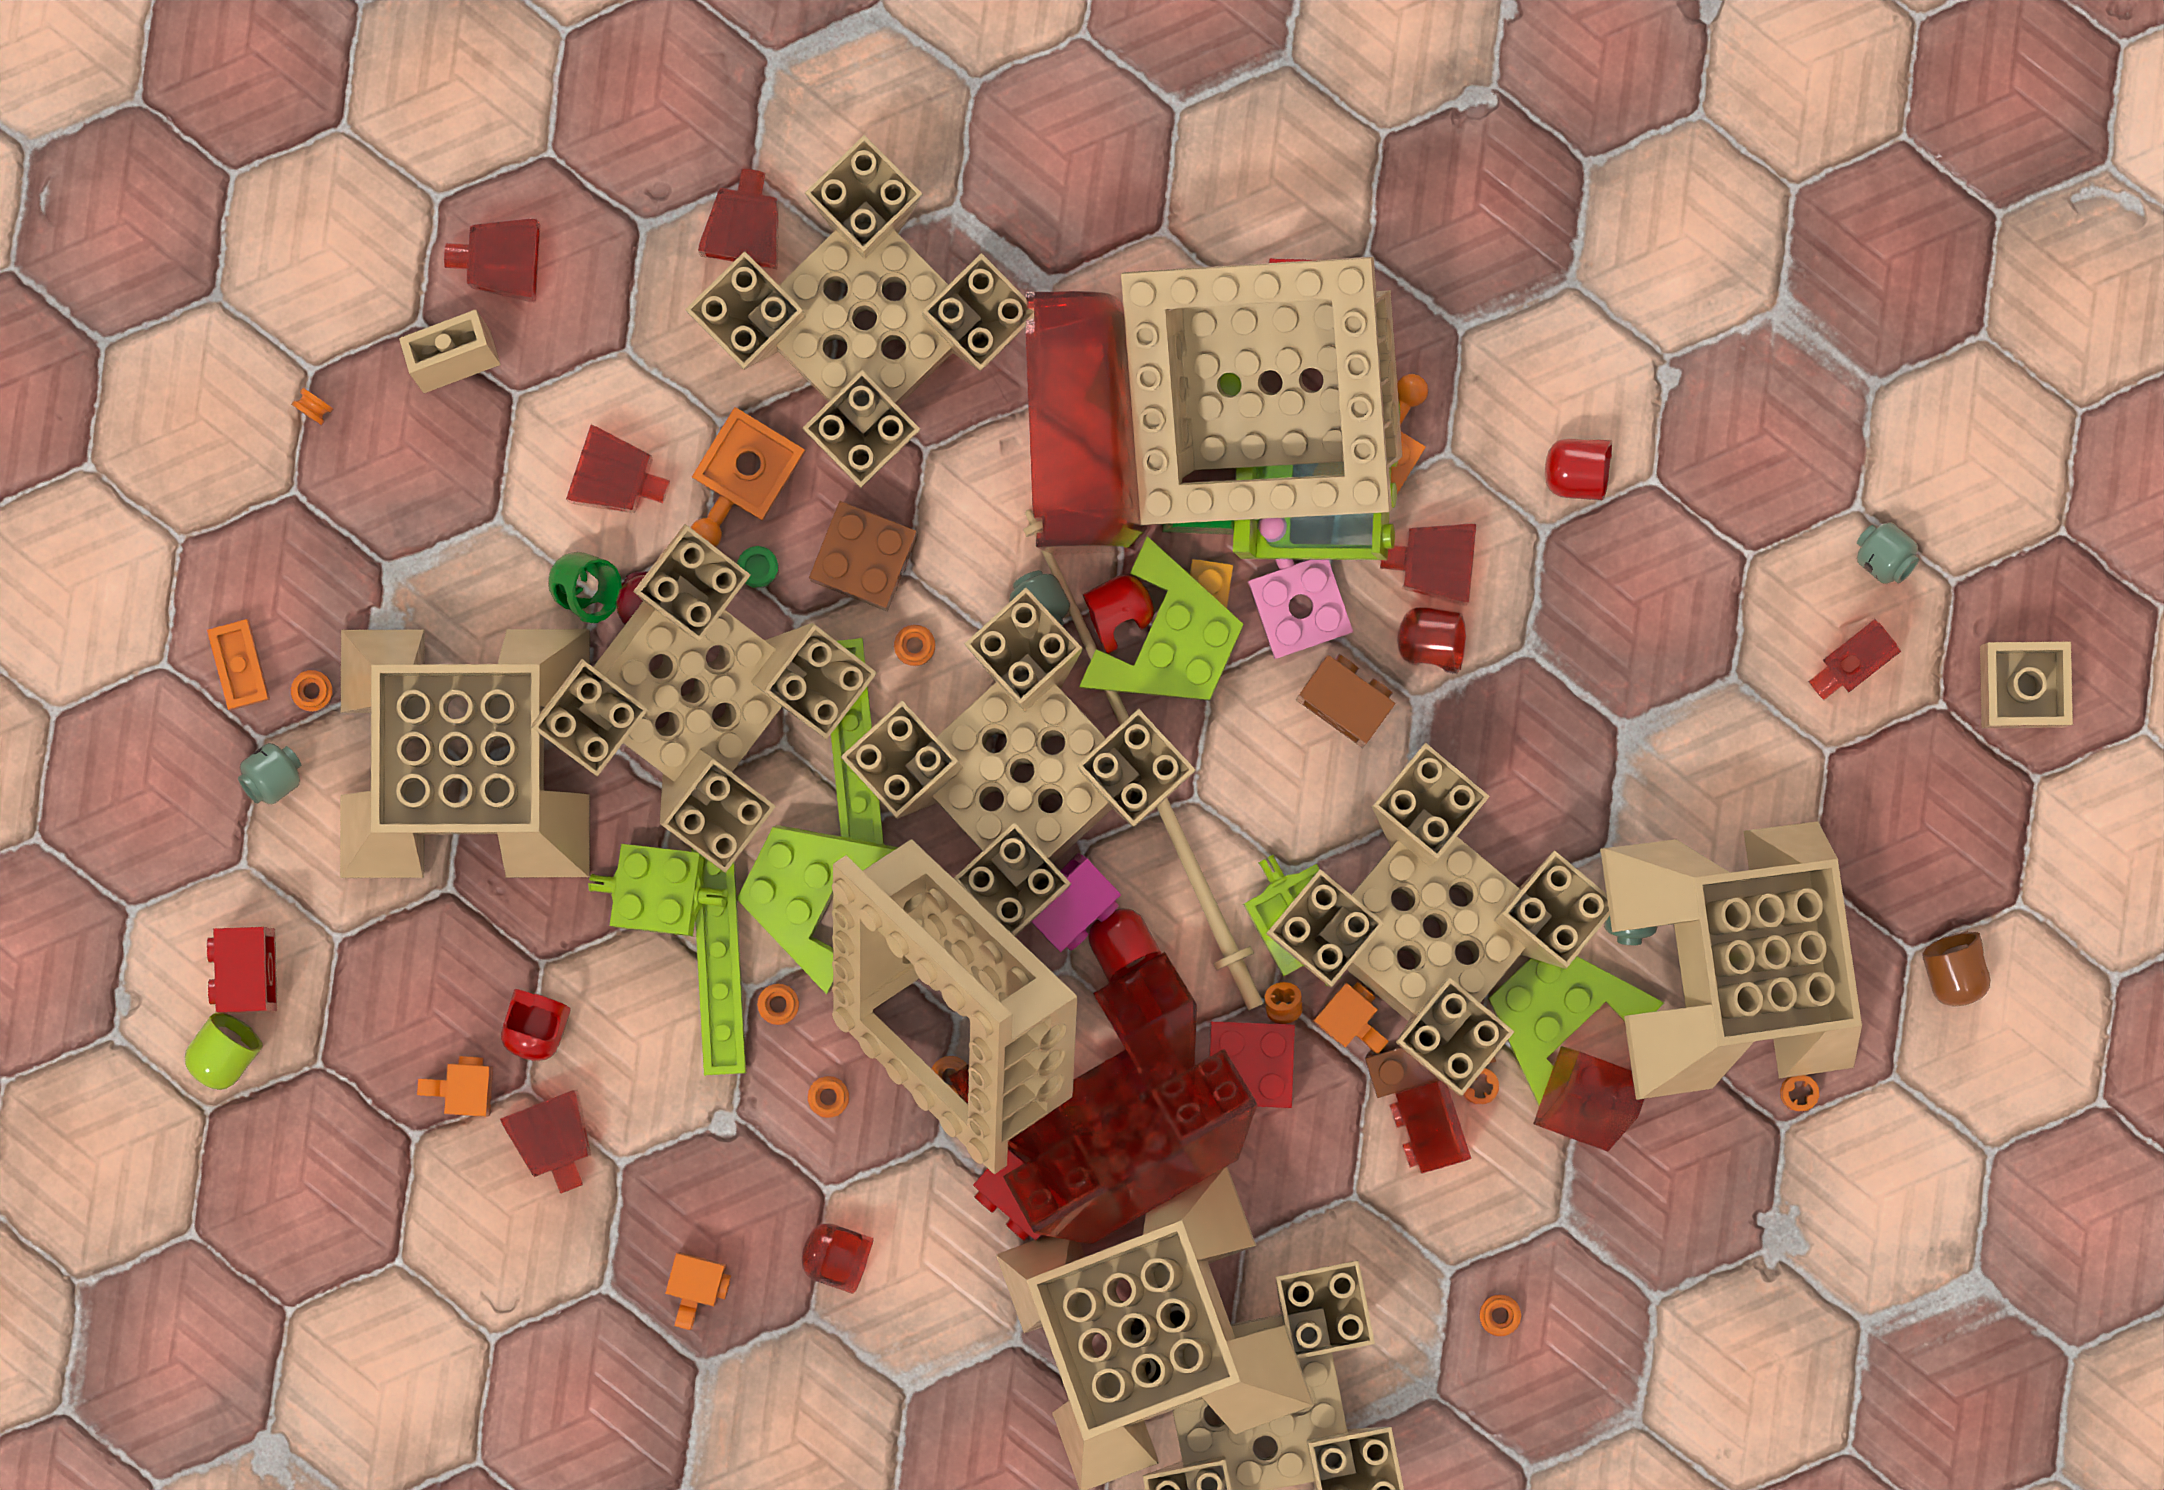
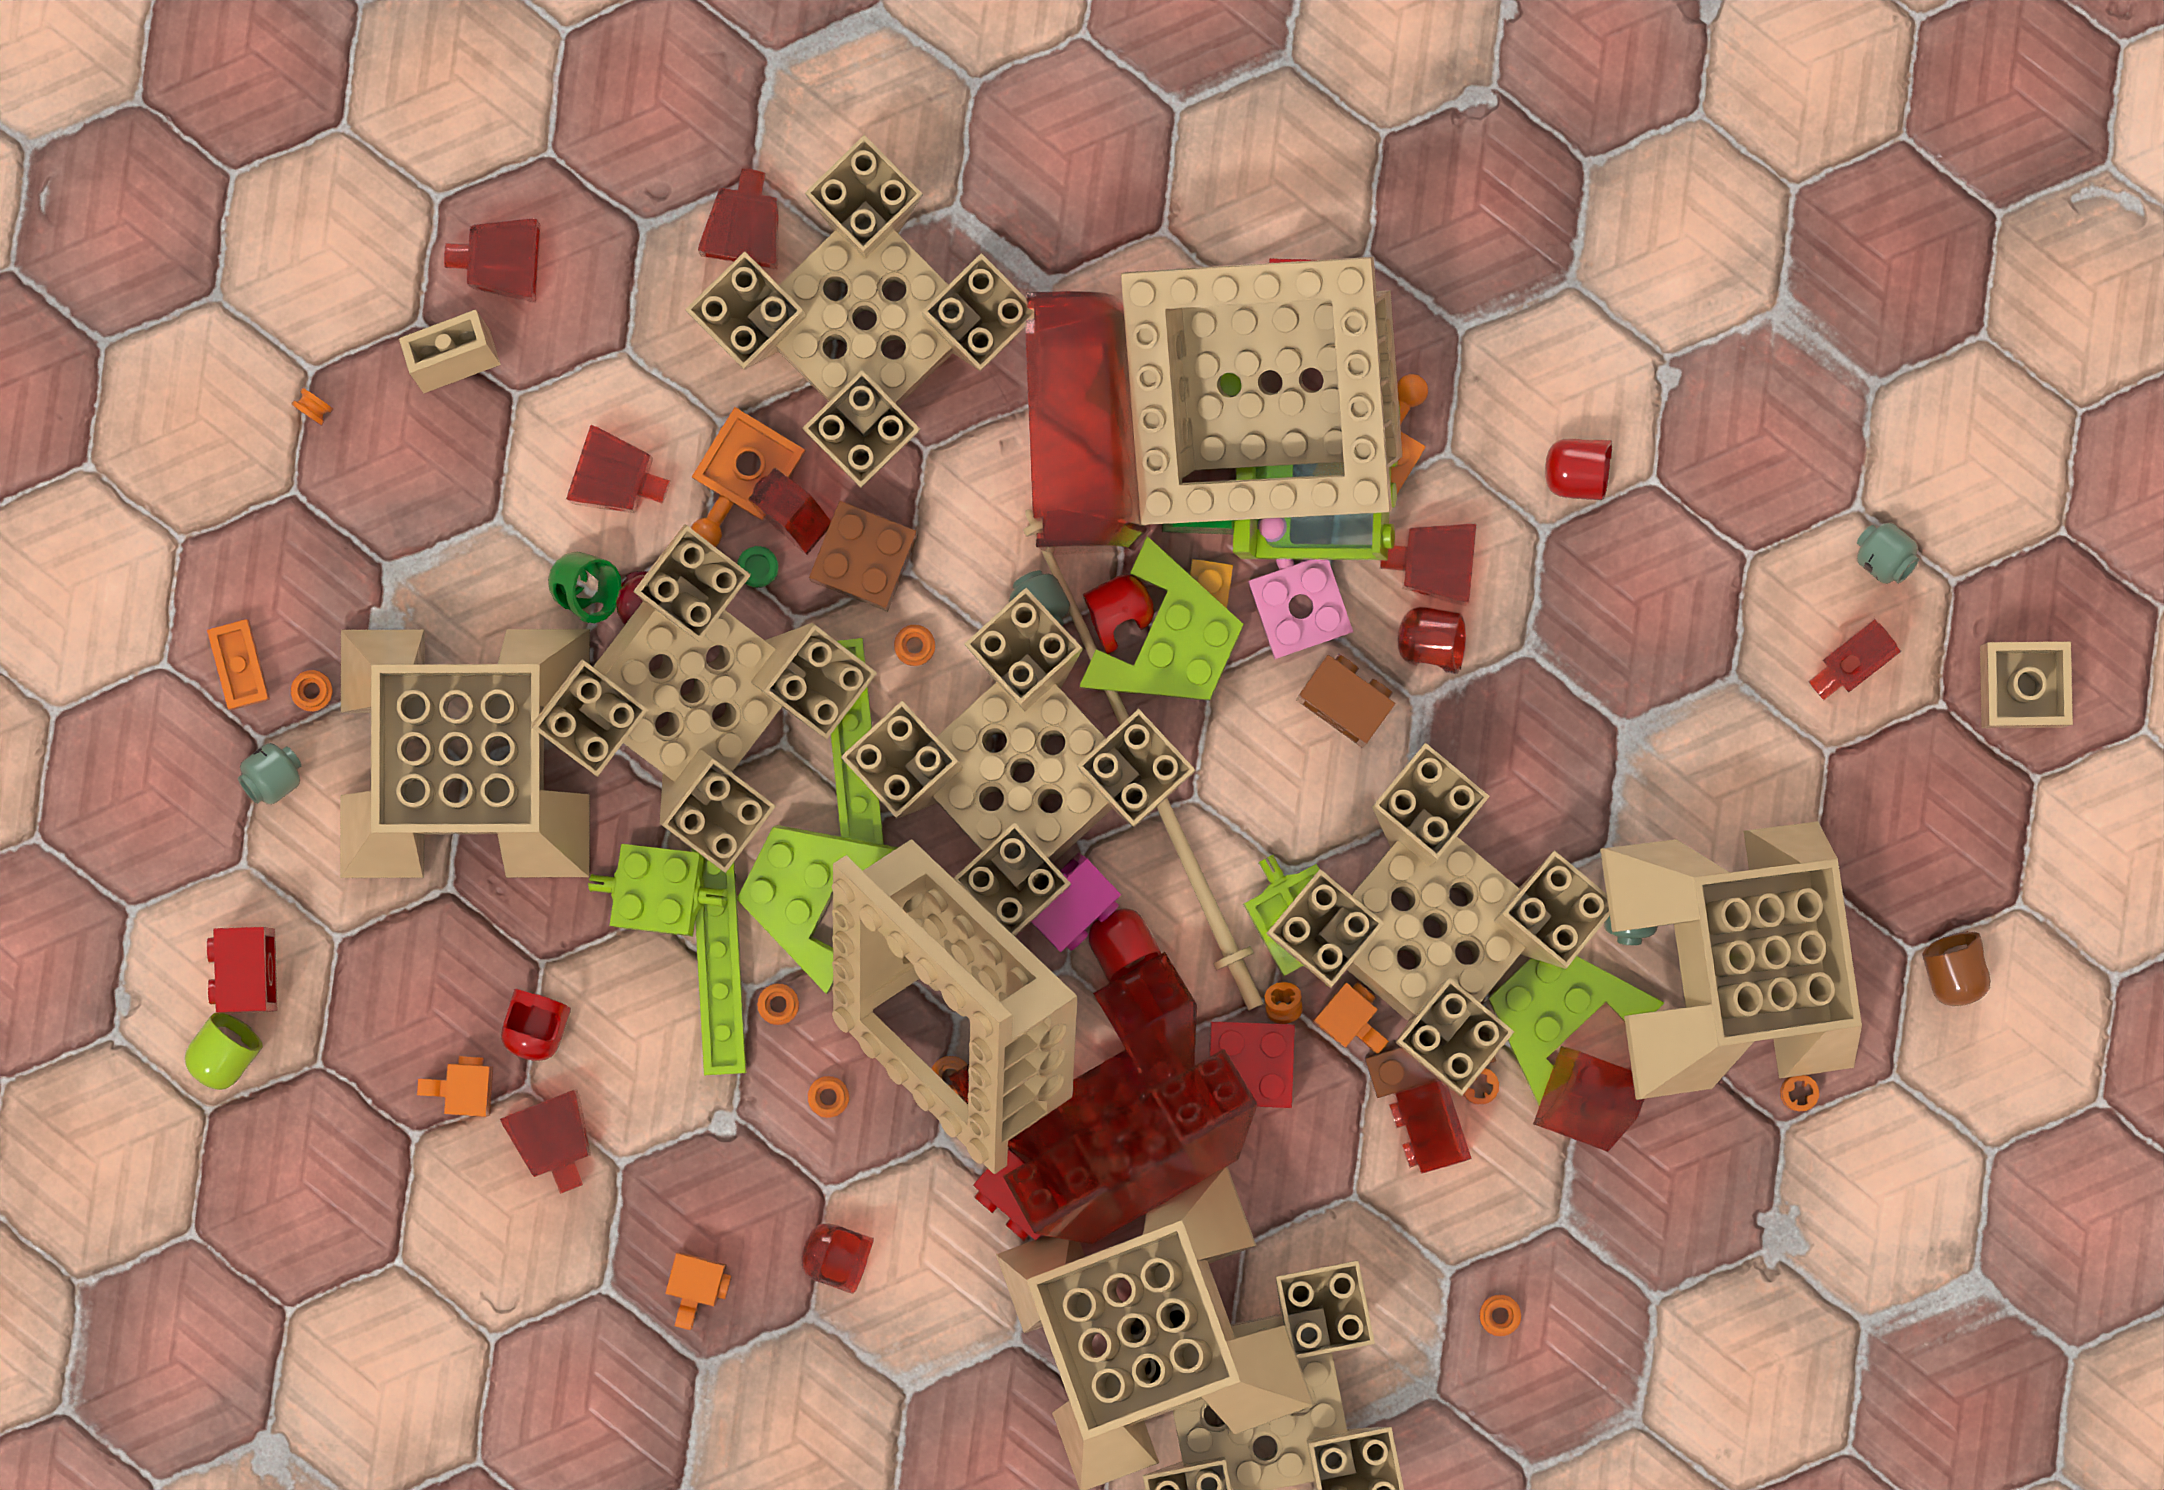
none -> clear red slope [749,468,831,555]

